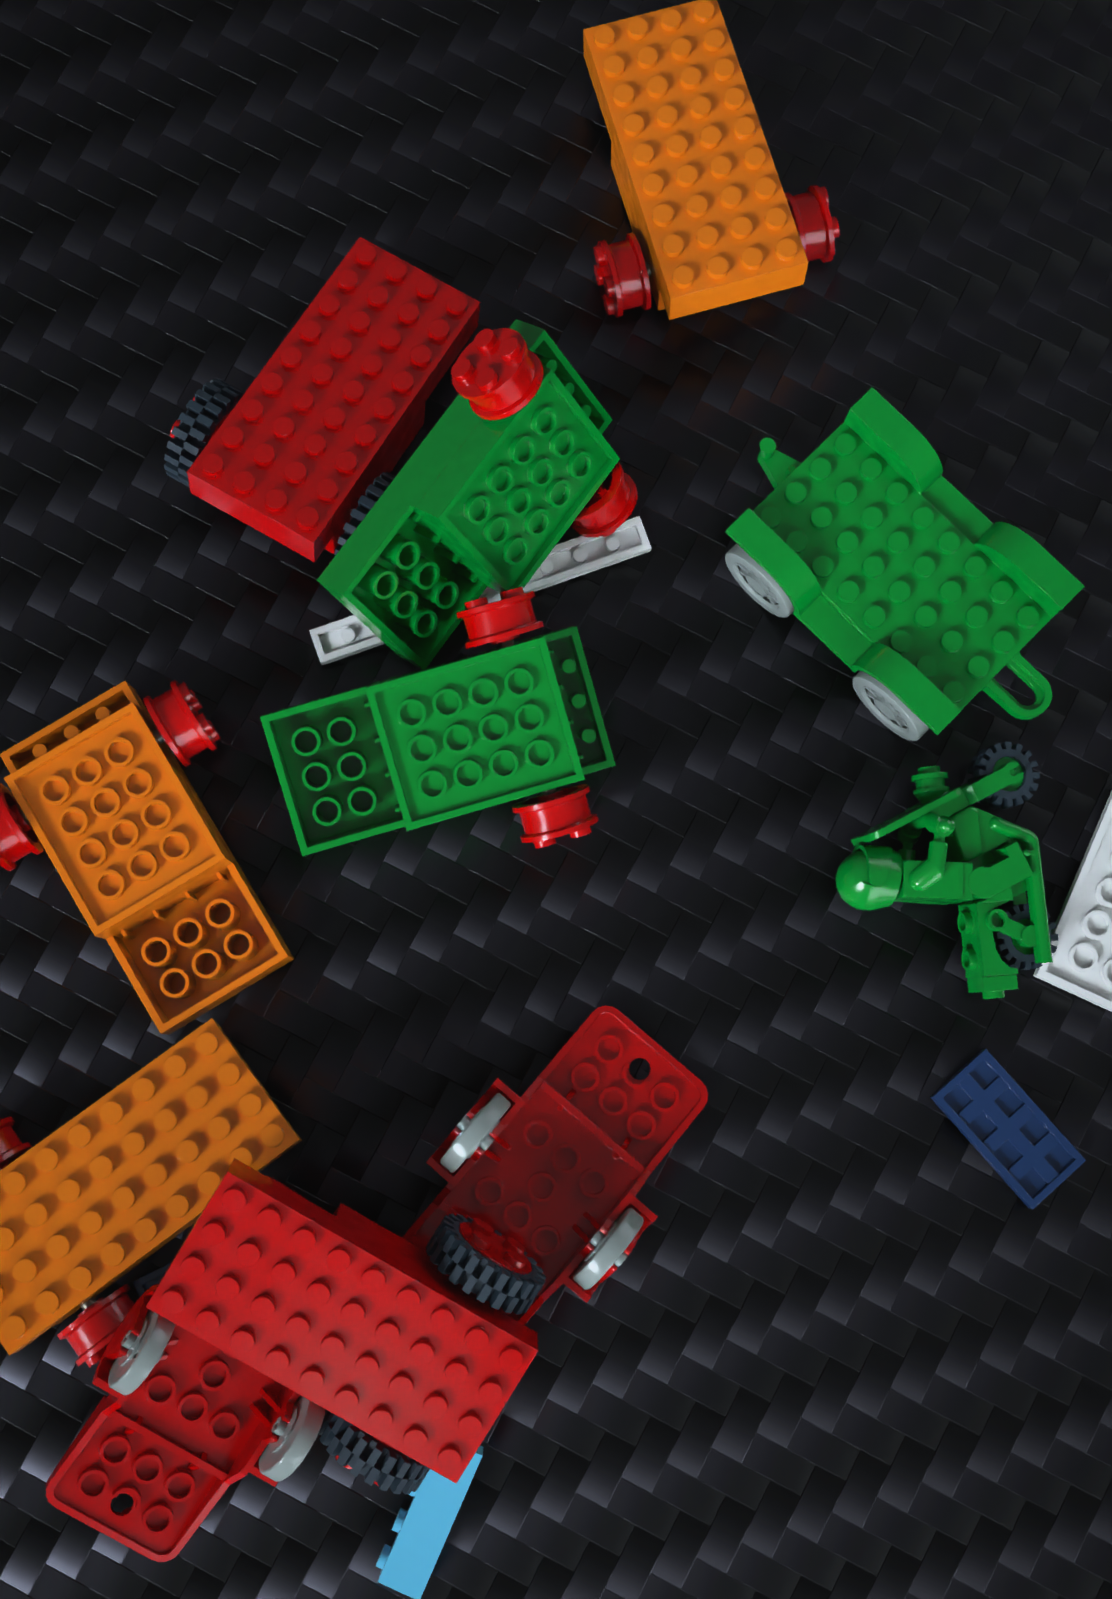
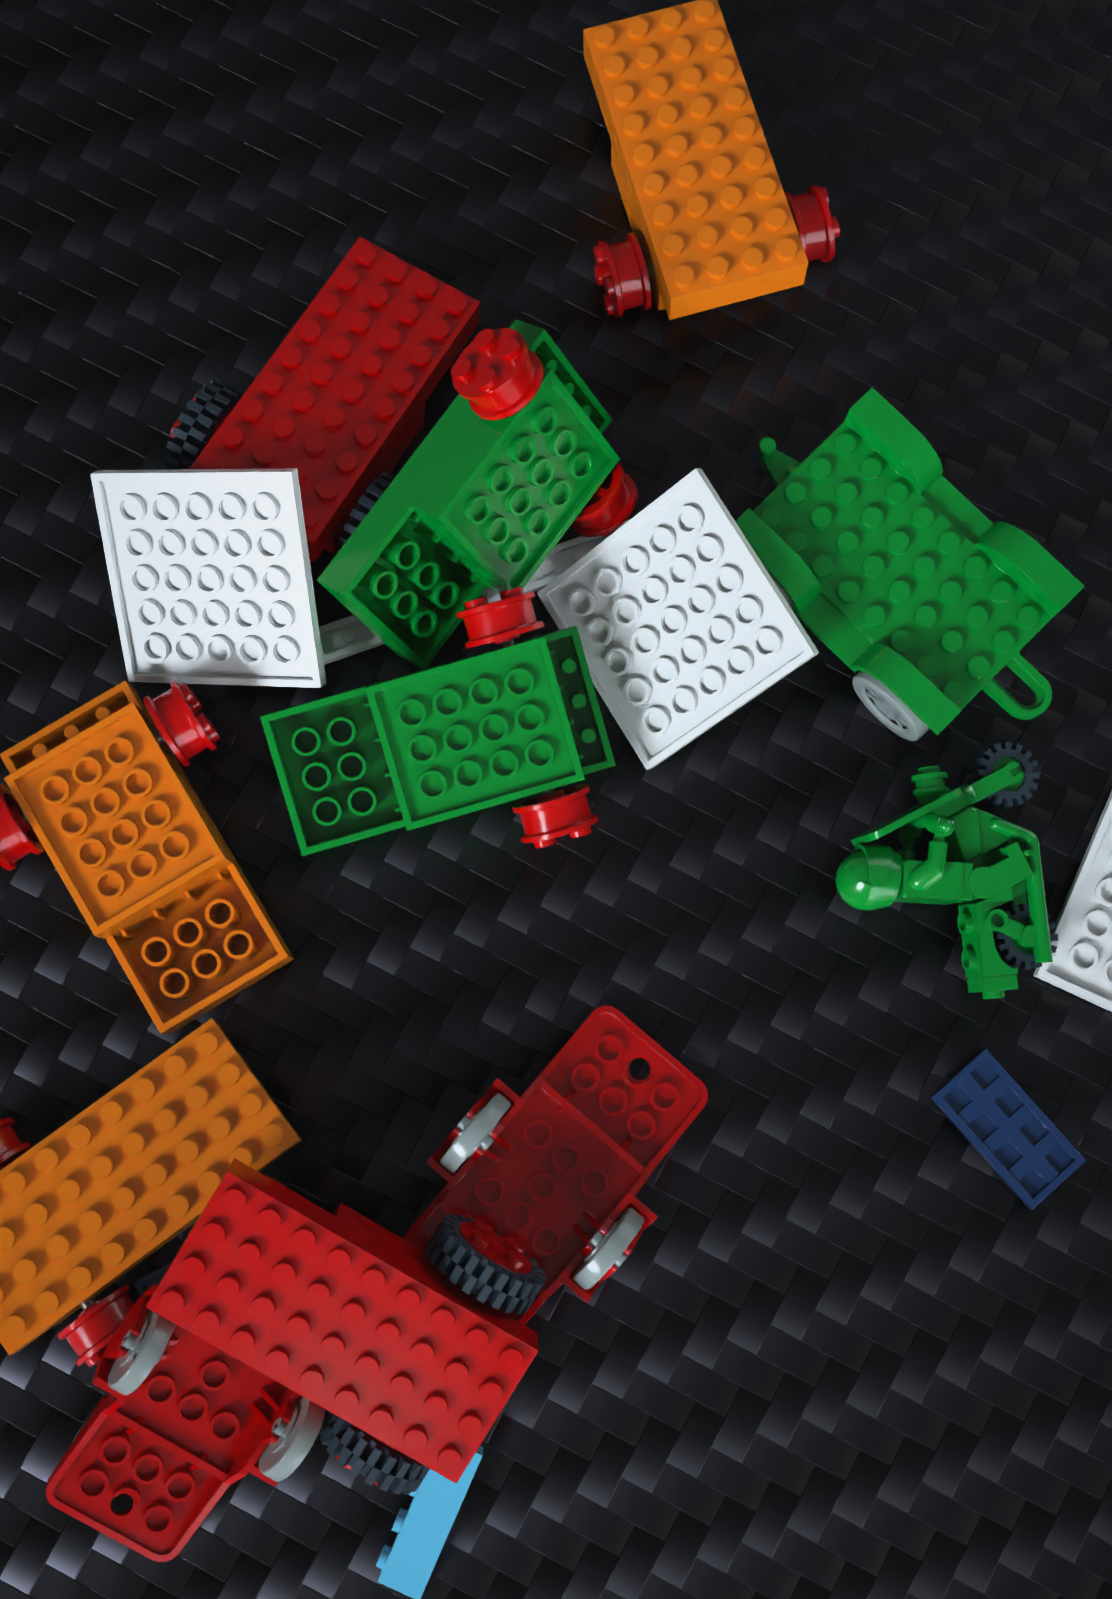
none -> white plate [90,468,326,688]
none -> white plate [537,468,819,770]

